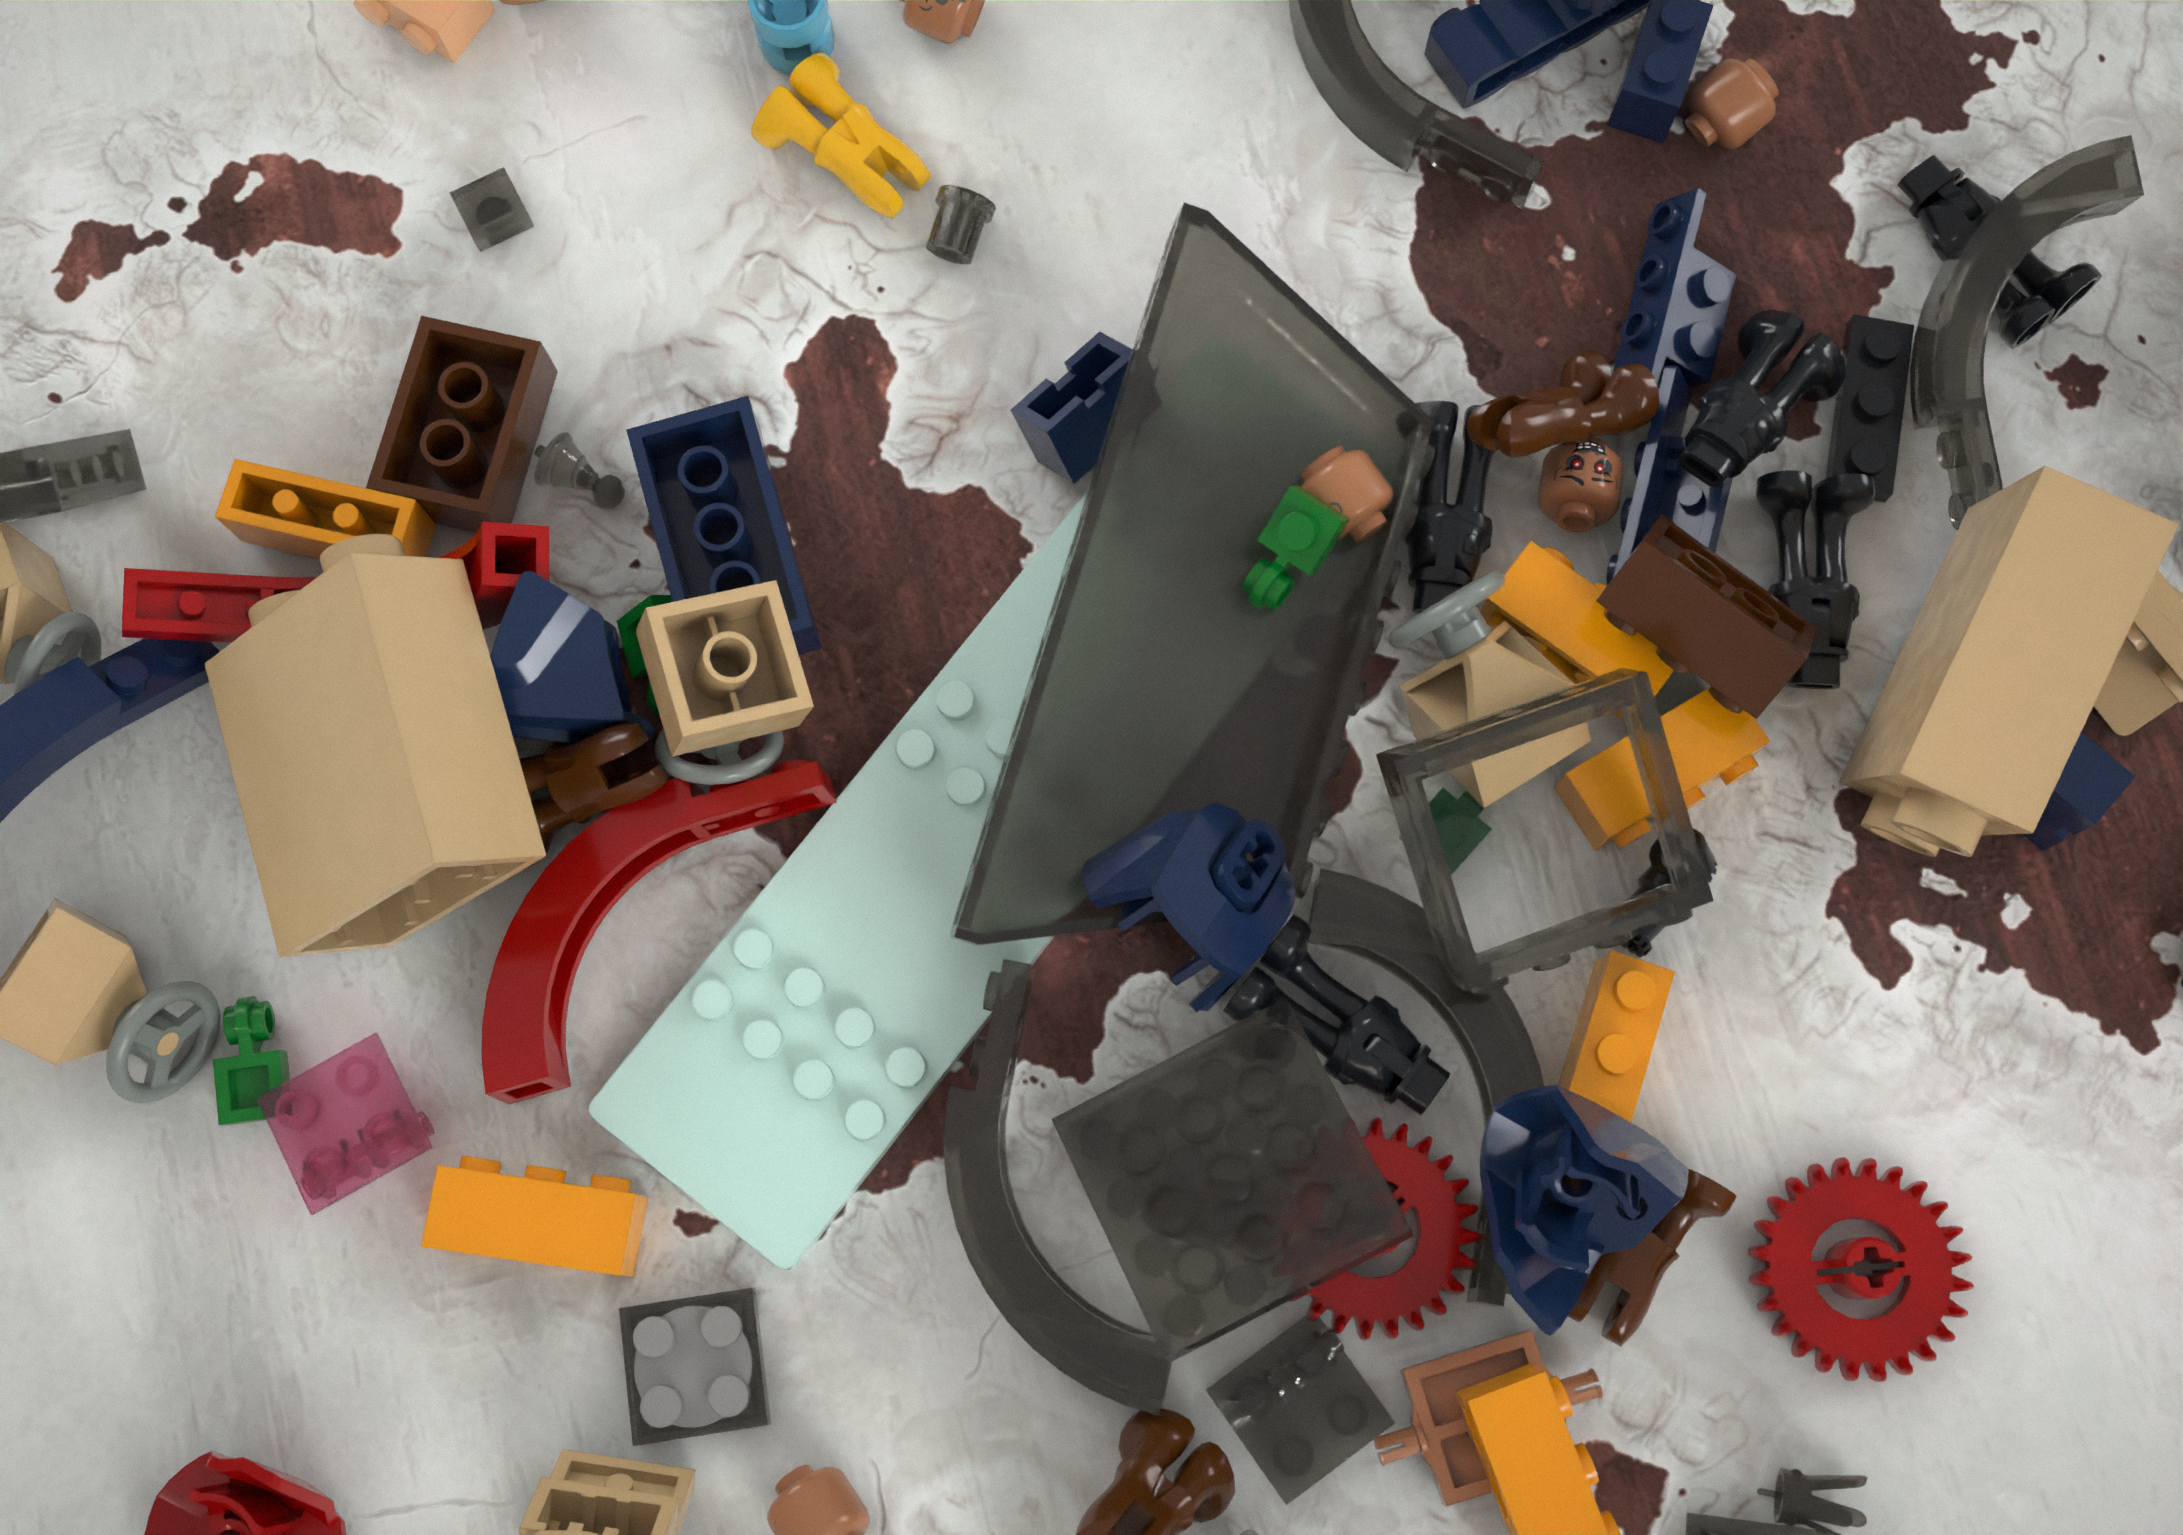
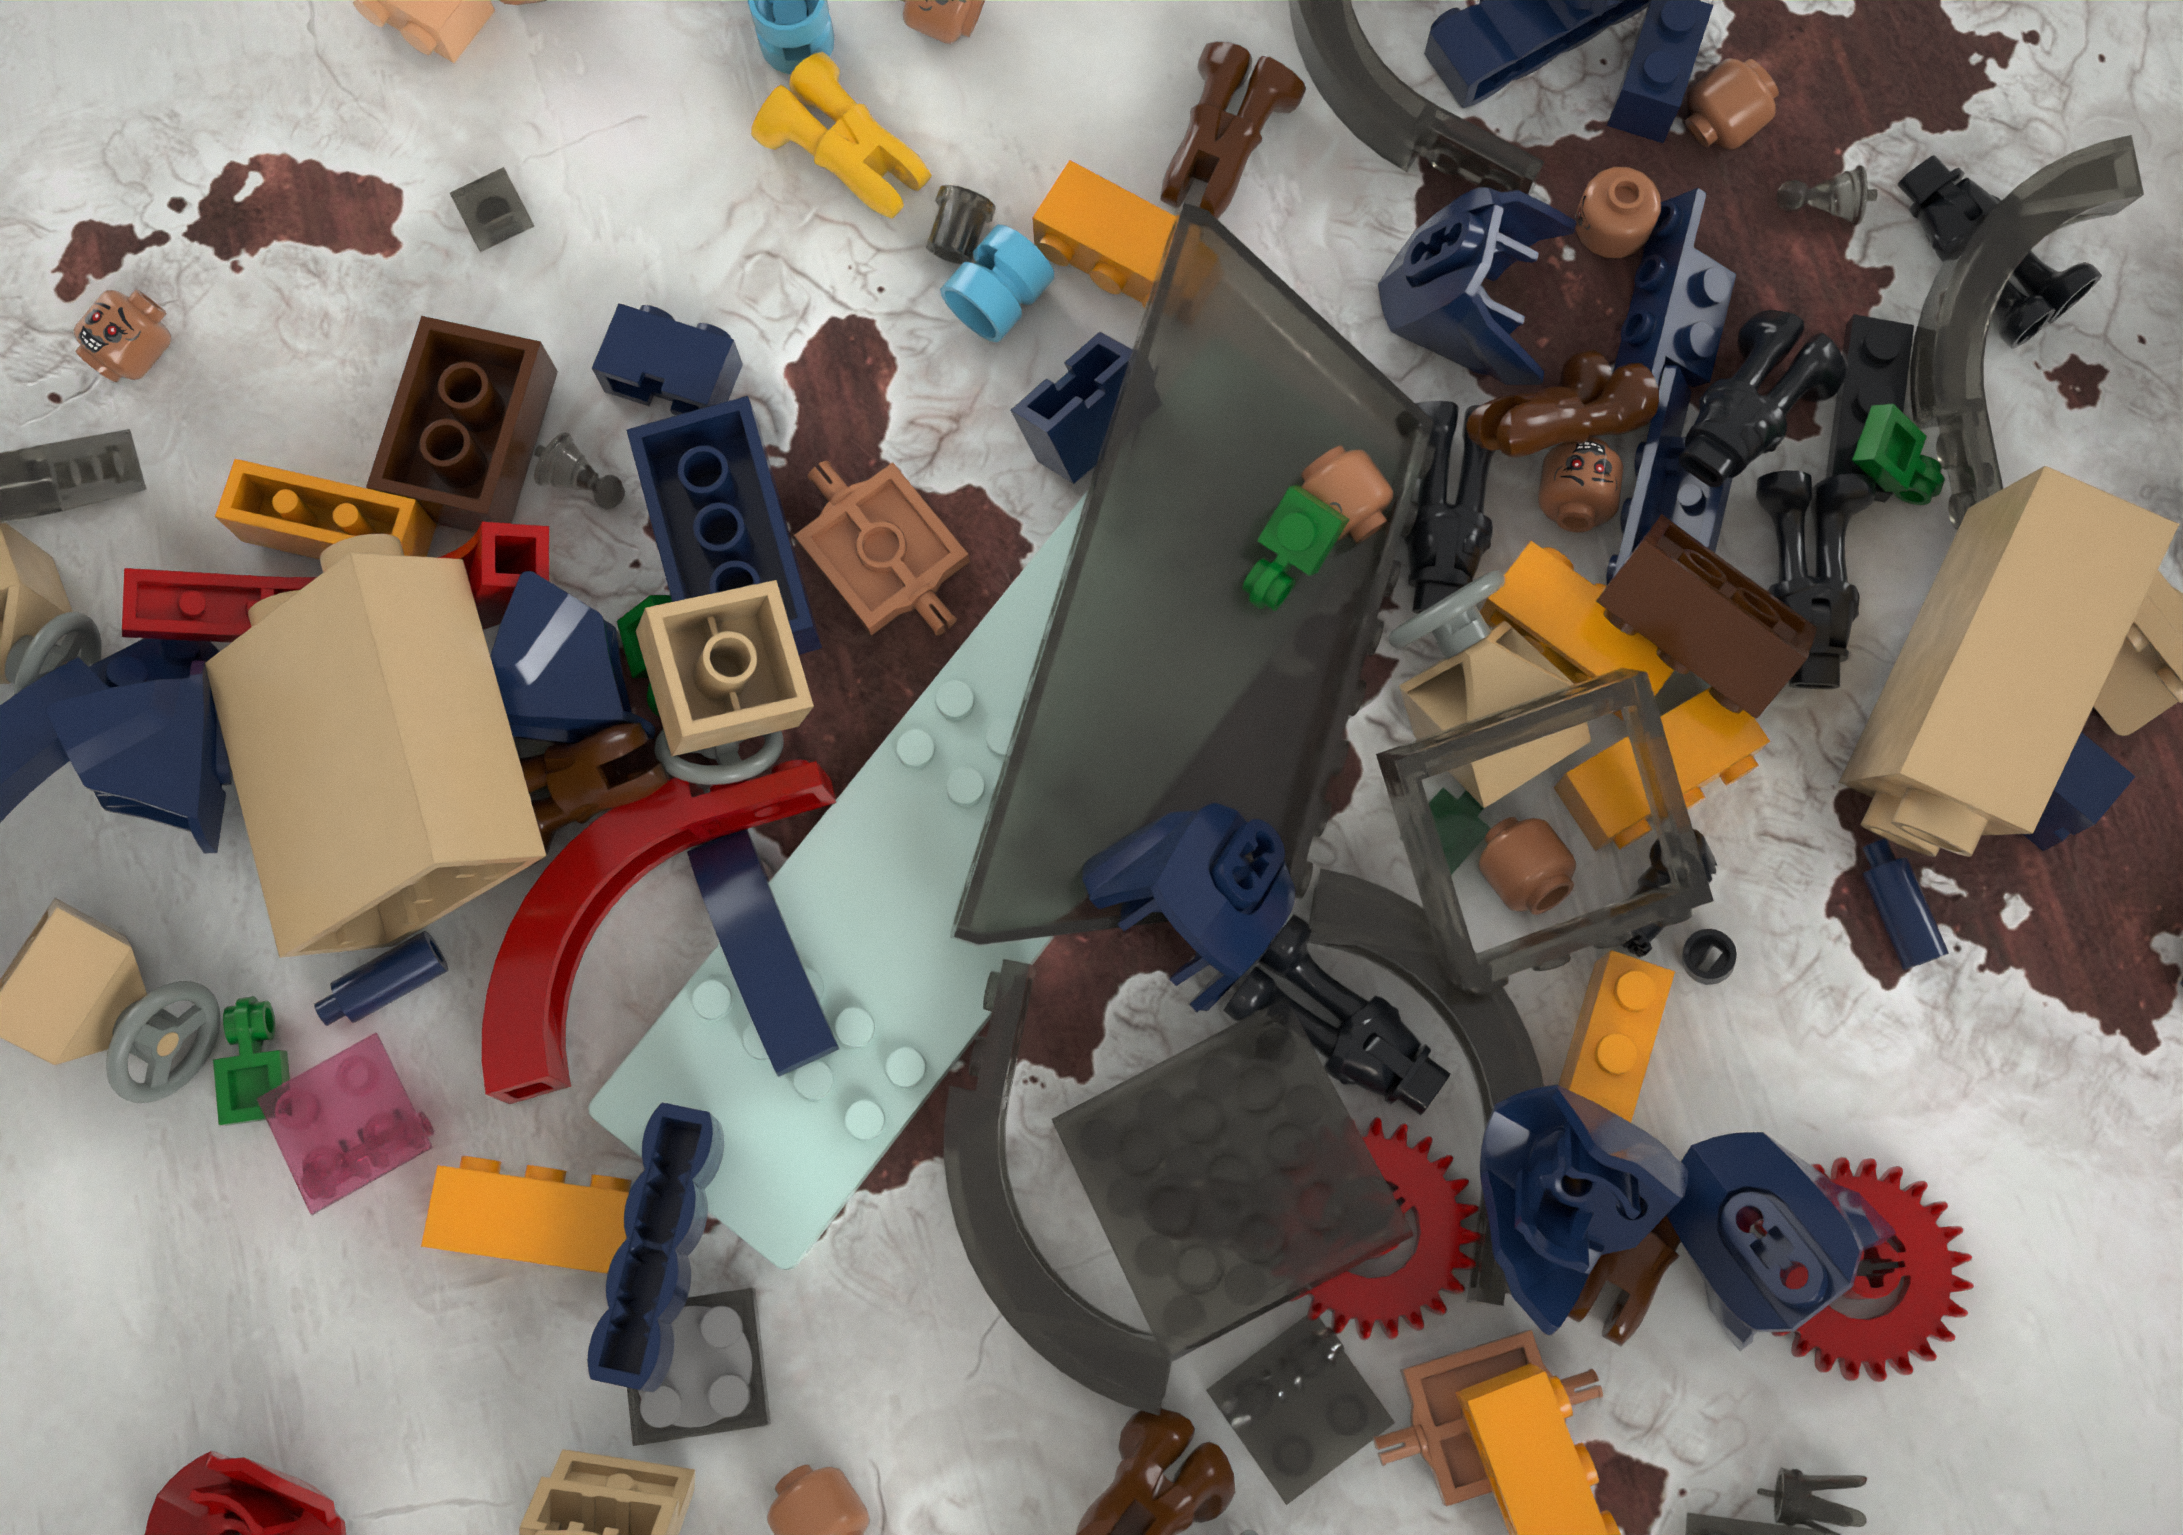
none -> dark blue piece [45,661,233,854]
none -> nougat head [74,289,171,382]
none -> dark blue cylinder [314,931,448,1026]
none -> dark blue brick [587,1102,724,1393]
none -> dark blue brick [592,303,743,415]
none -> dark blue slope [687,829,839,1077]
none -> nougat plate [794,461,970,636]
none -> medium azure wheel [940,224,1055,343]
none -> light orange brick [1032,160,1228,328]
none -> reddish brown piece [1160,41,1306,222]
none -> dark blue piece [1378,187,1577,385]
none -> nougat head [1478,817,1576,915]
none -> nougat head [1575,167,1661,258]
none -> dark blue piece [1666,1132,1896,1351]
none -> black hinge [1682,929,1737,985]
none -> clear smoke piece [1776,165,1878,226]
none -> green plate [1852,404,1945,505]
none -> dark blue cylinder [1862,838,1949,970]

